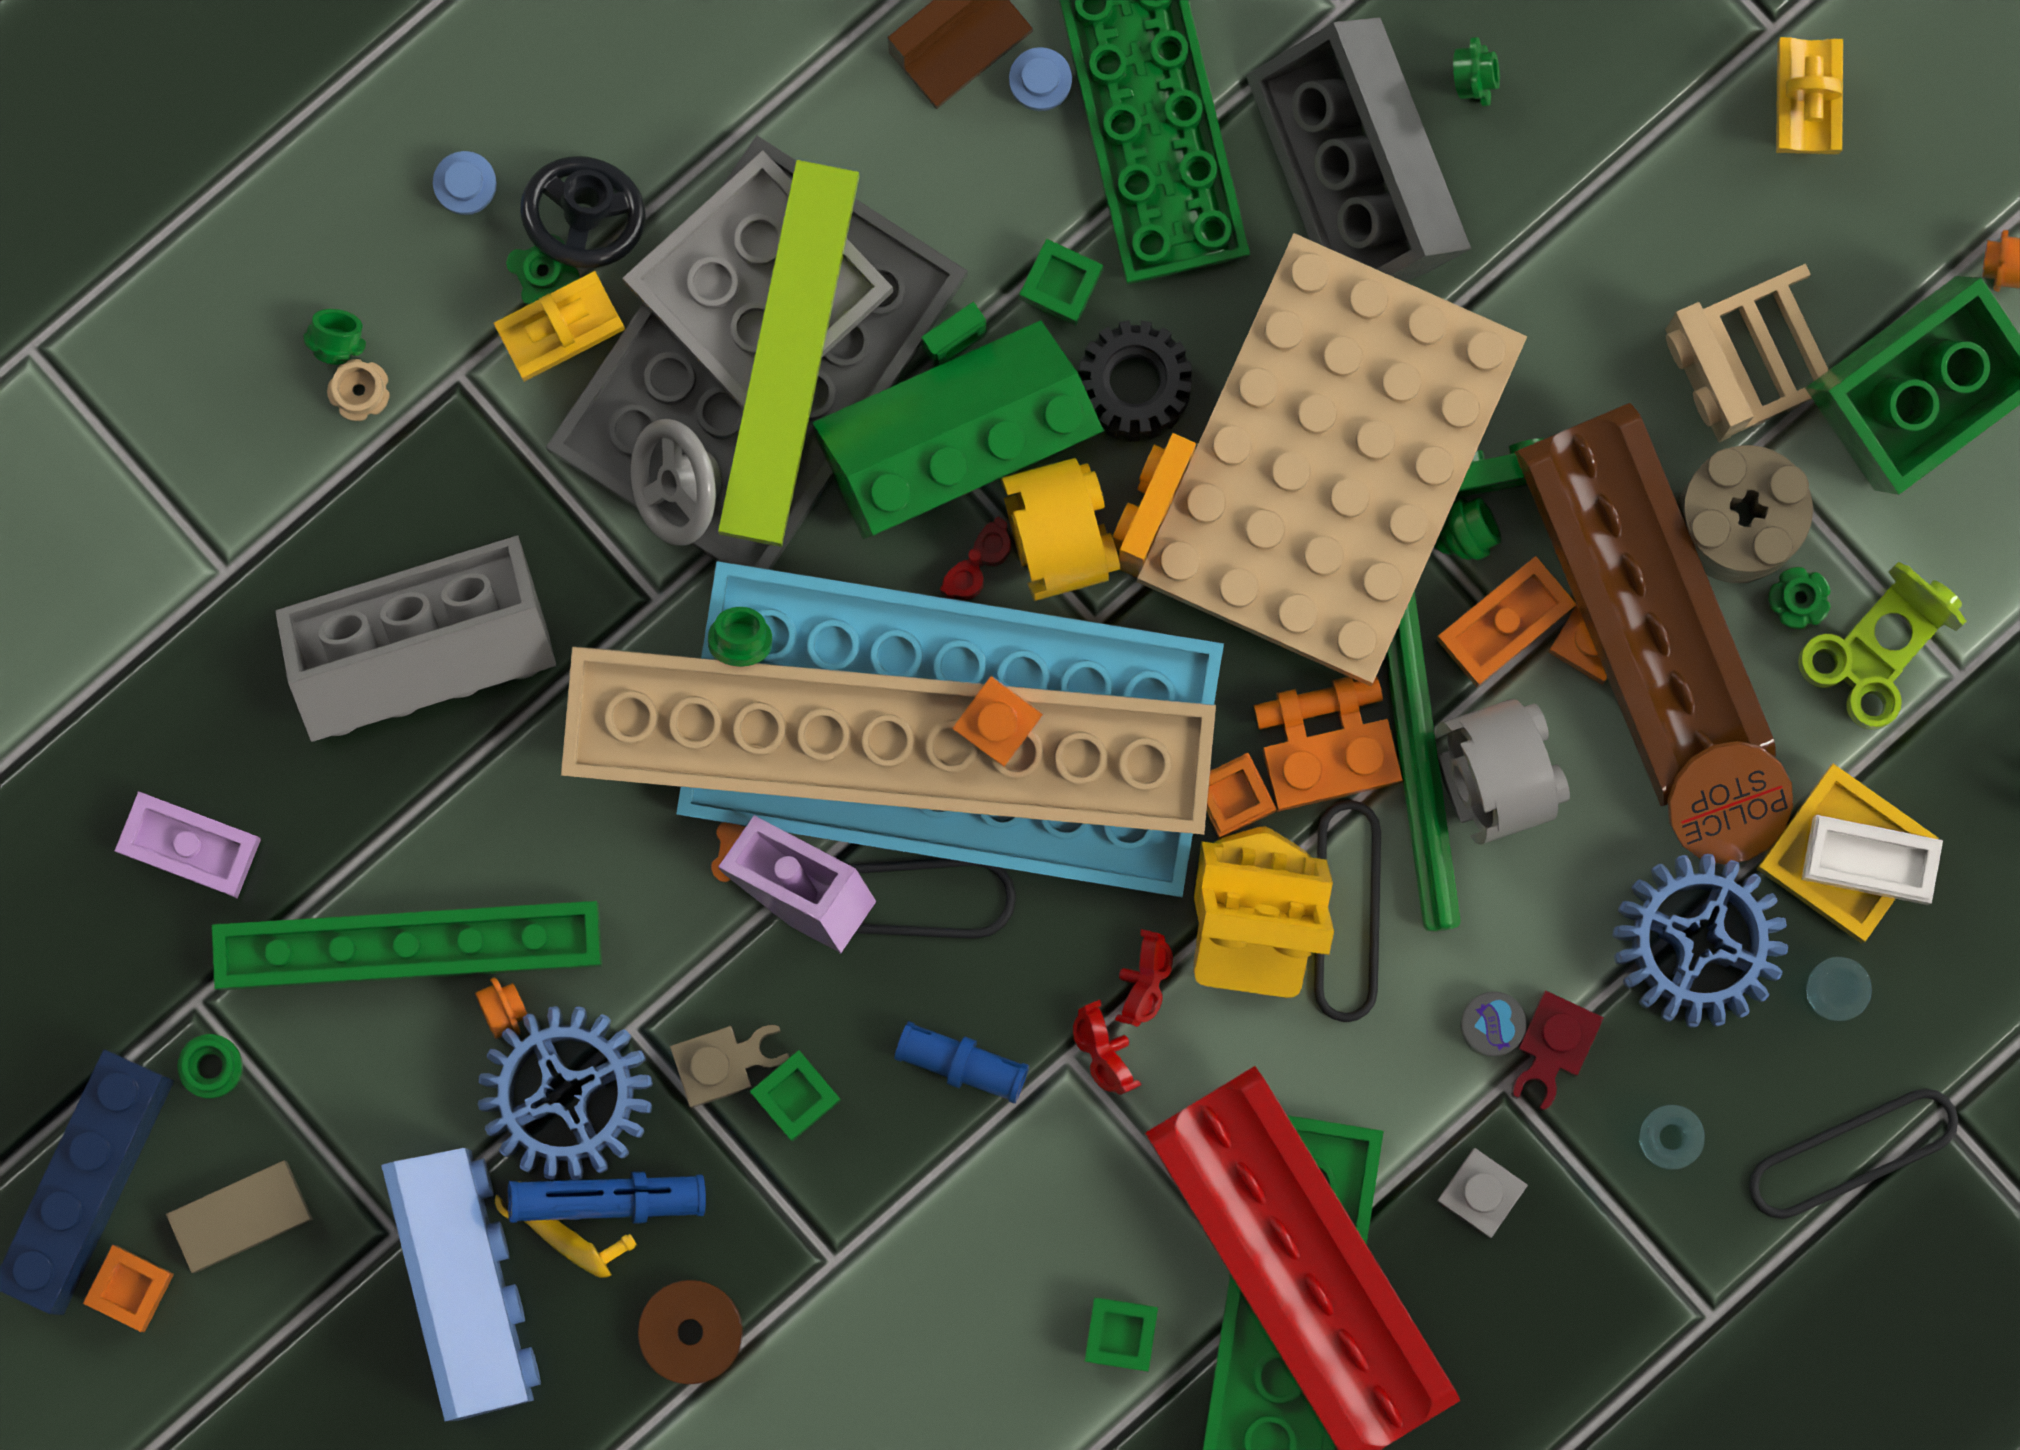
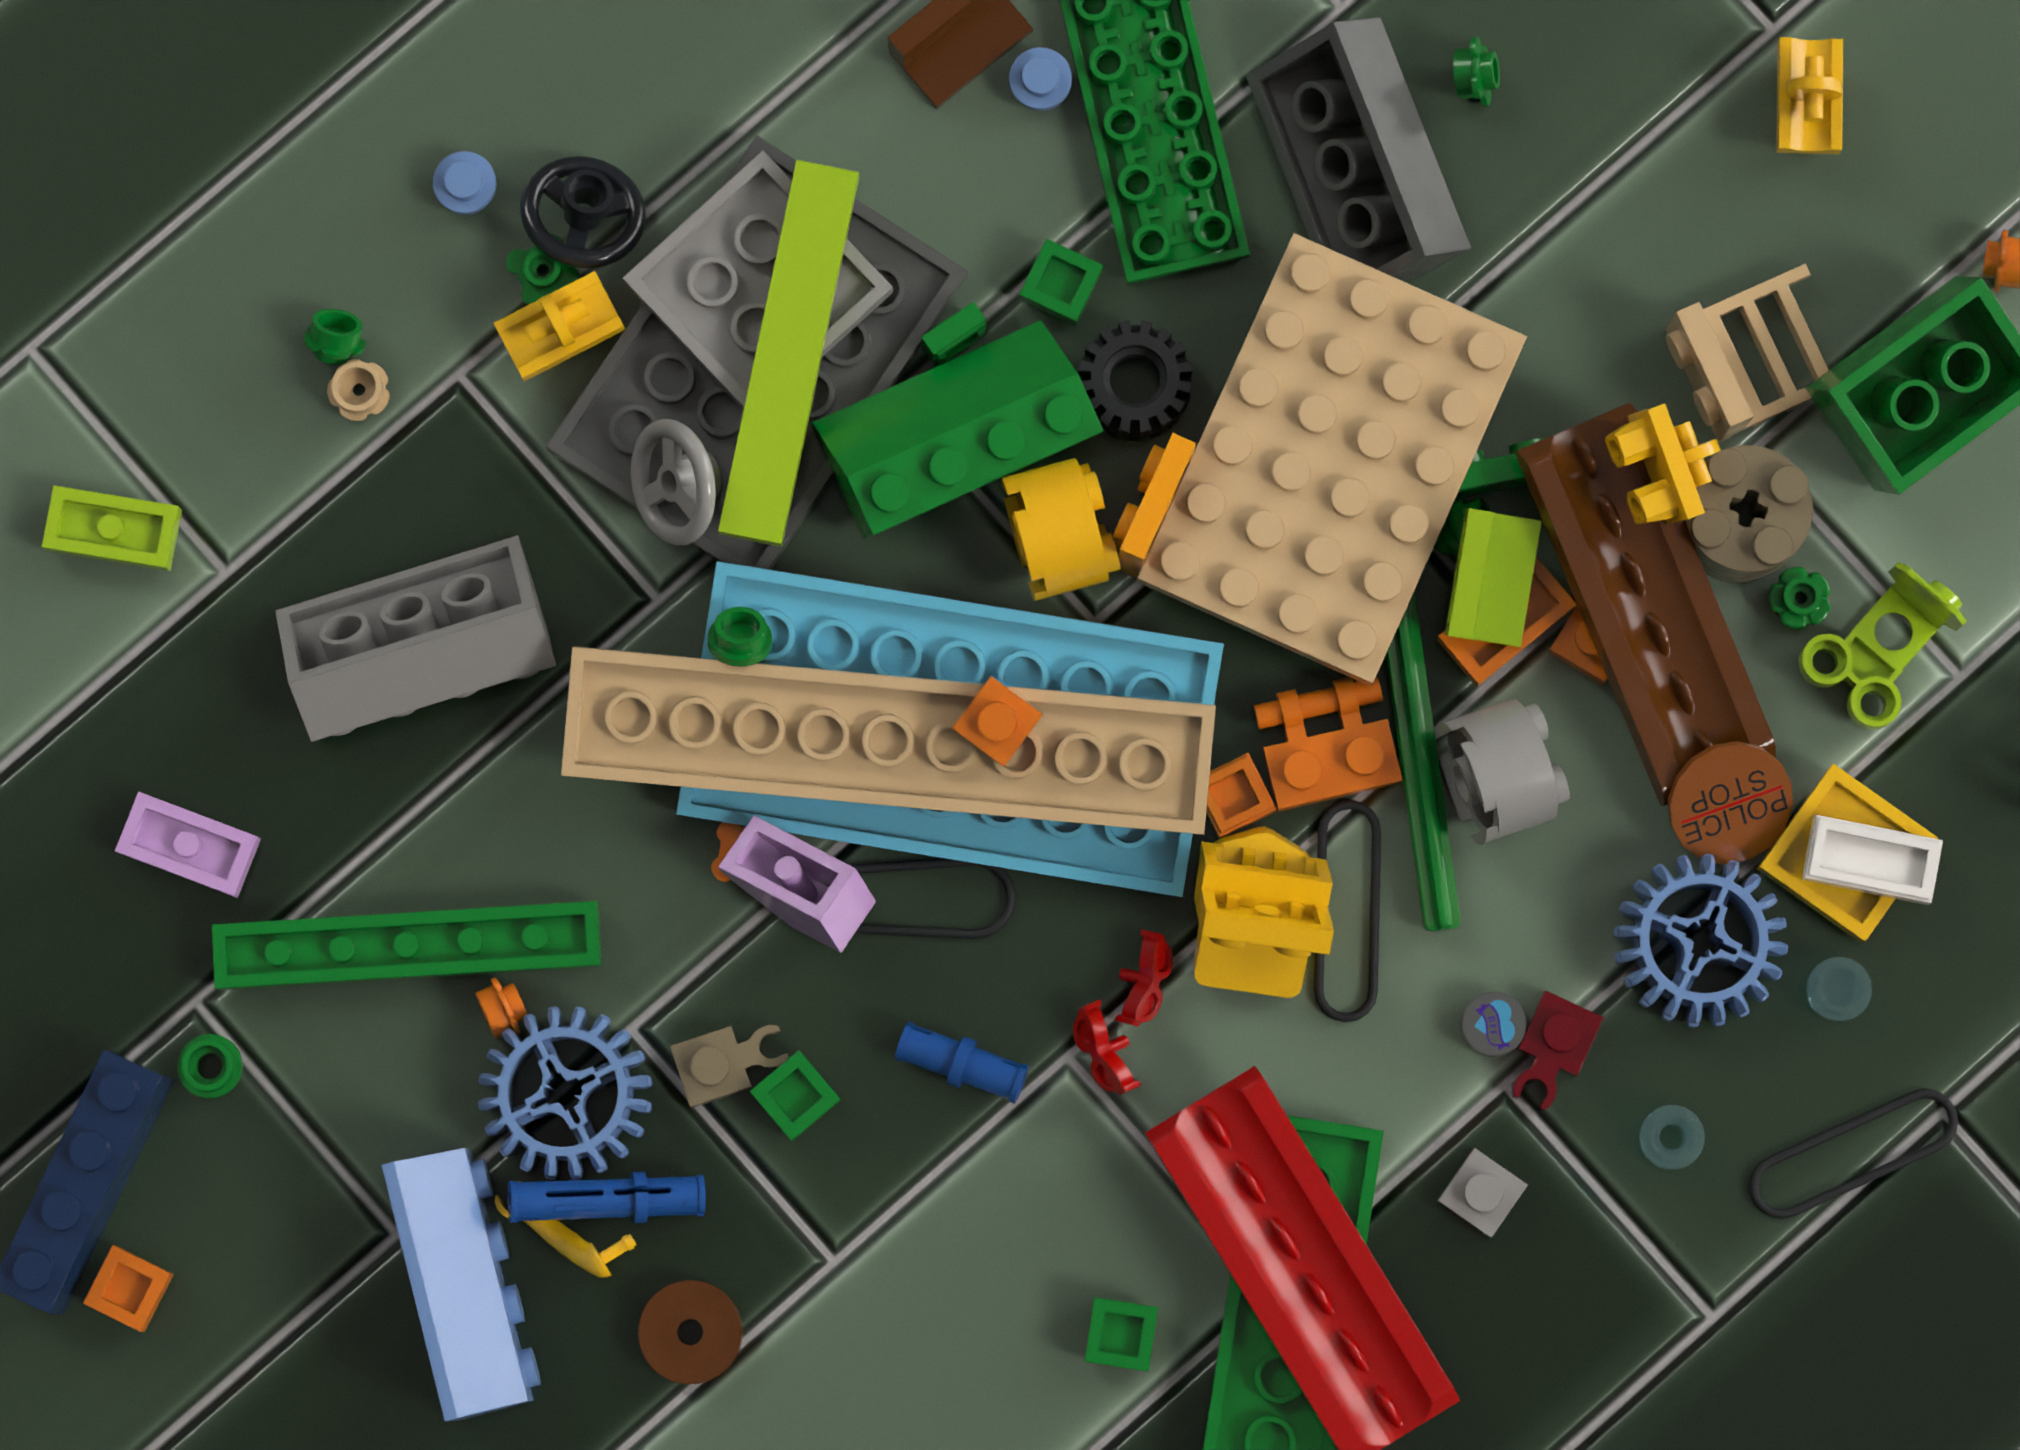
dark tan tile [166,1160,313,1273] -> none
red piece [940,516,1011,600] -> none
none -> lime plate [42,485,182,572]
none -> lime panel [1444,508,1542,647]
none -> yellow hips [1605,403,1721,524]

